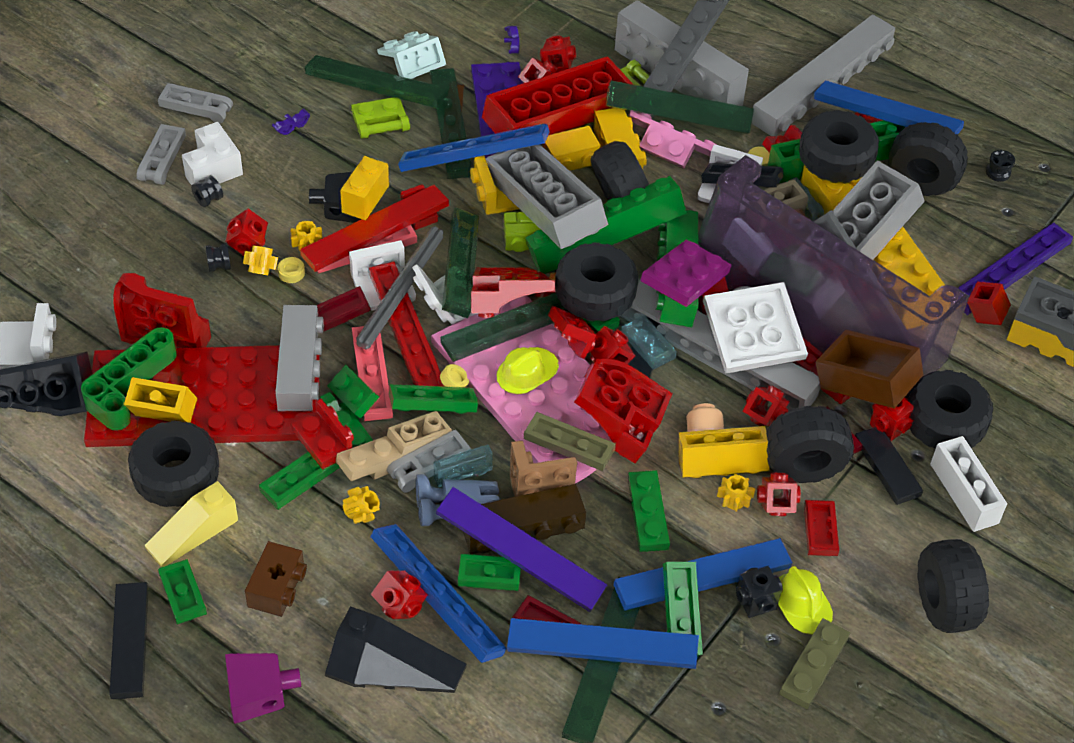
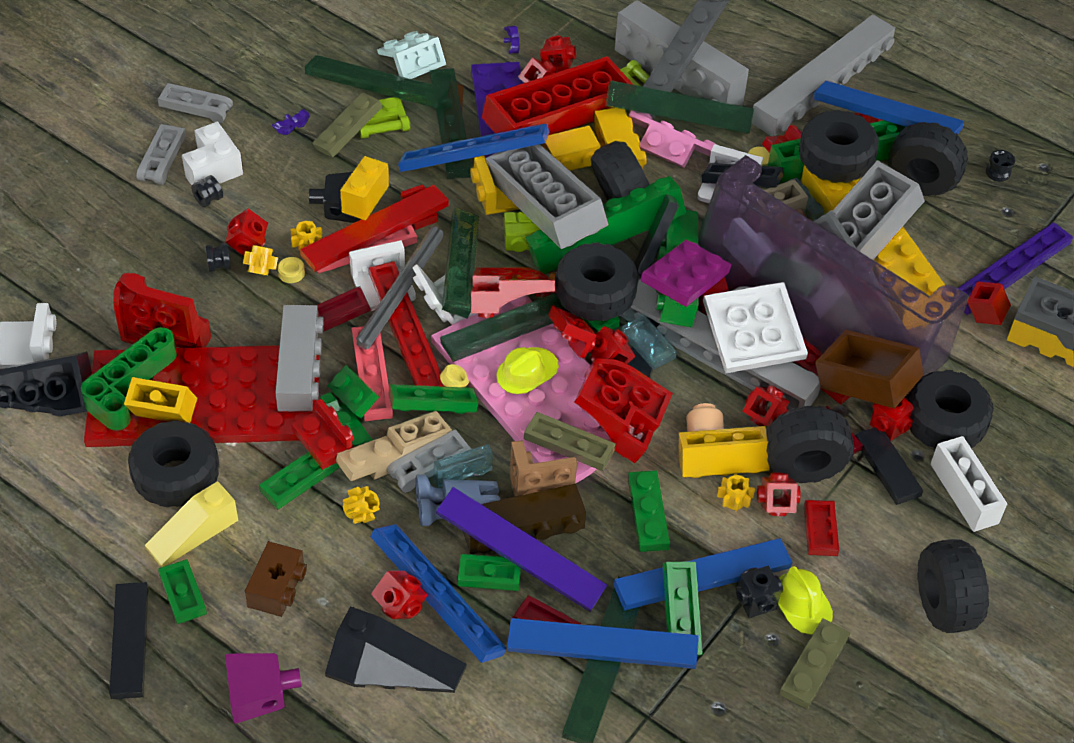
none -> olive plate [313,92,383,158]
none -> black tile [635,194,679,275]

